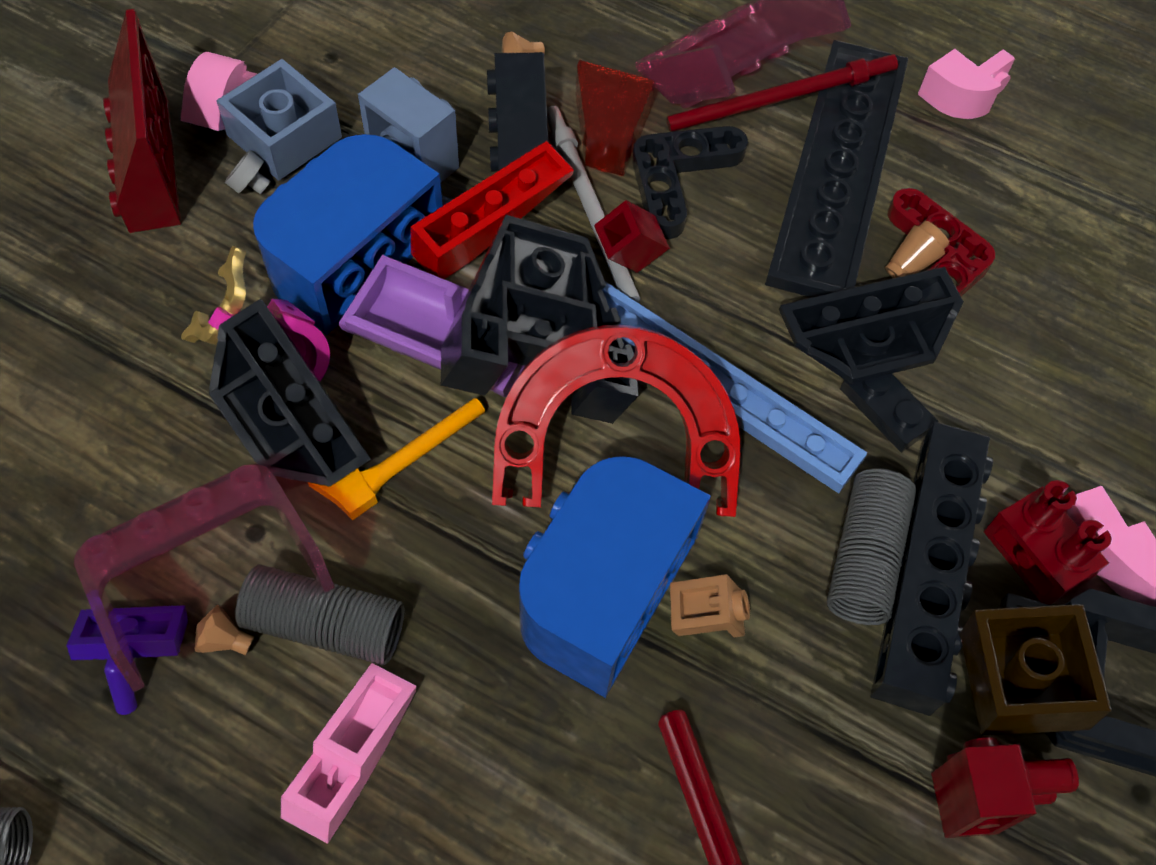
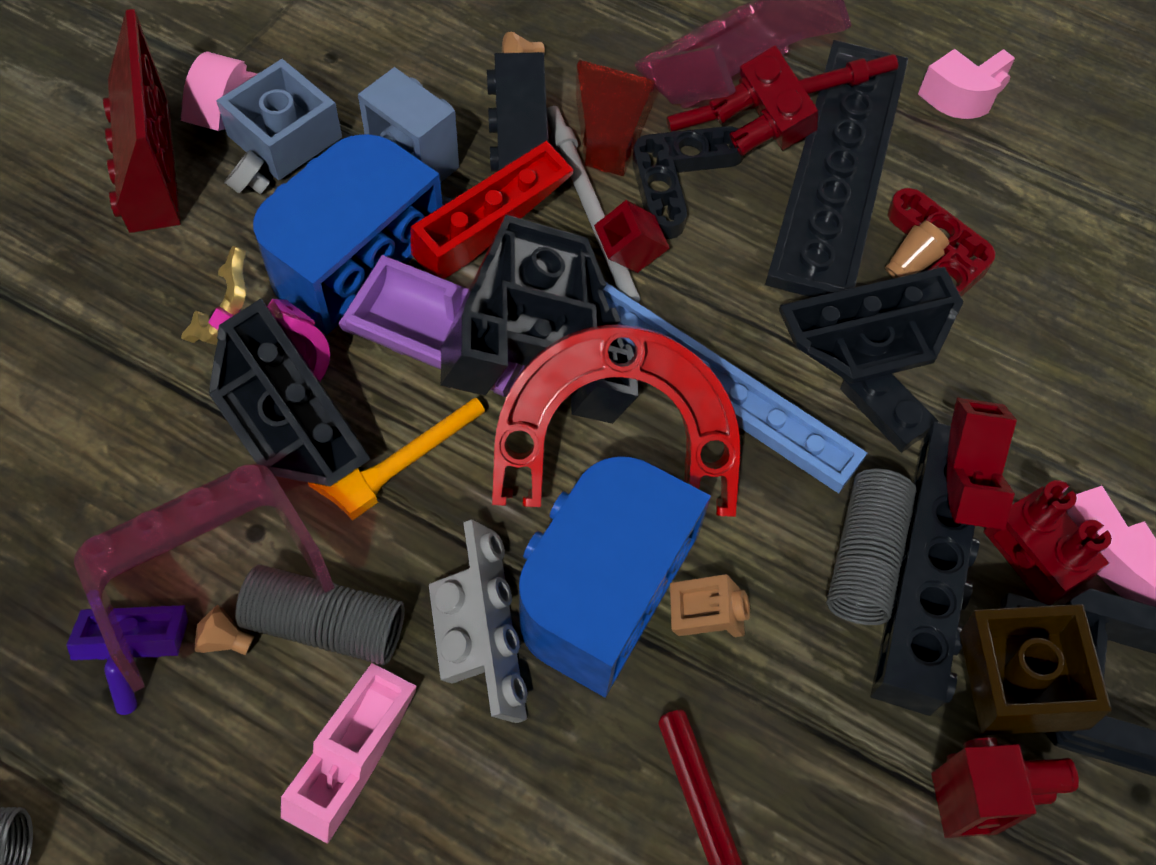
none -> light grey bracket [429,519,527,723]
none -> dark red brick [709,45,818,157]
none -> dark red brick [947,398,1017,530]

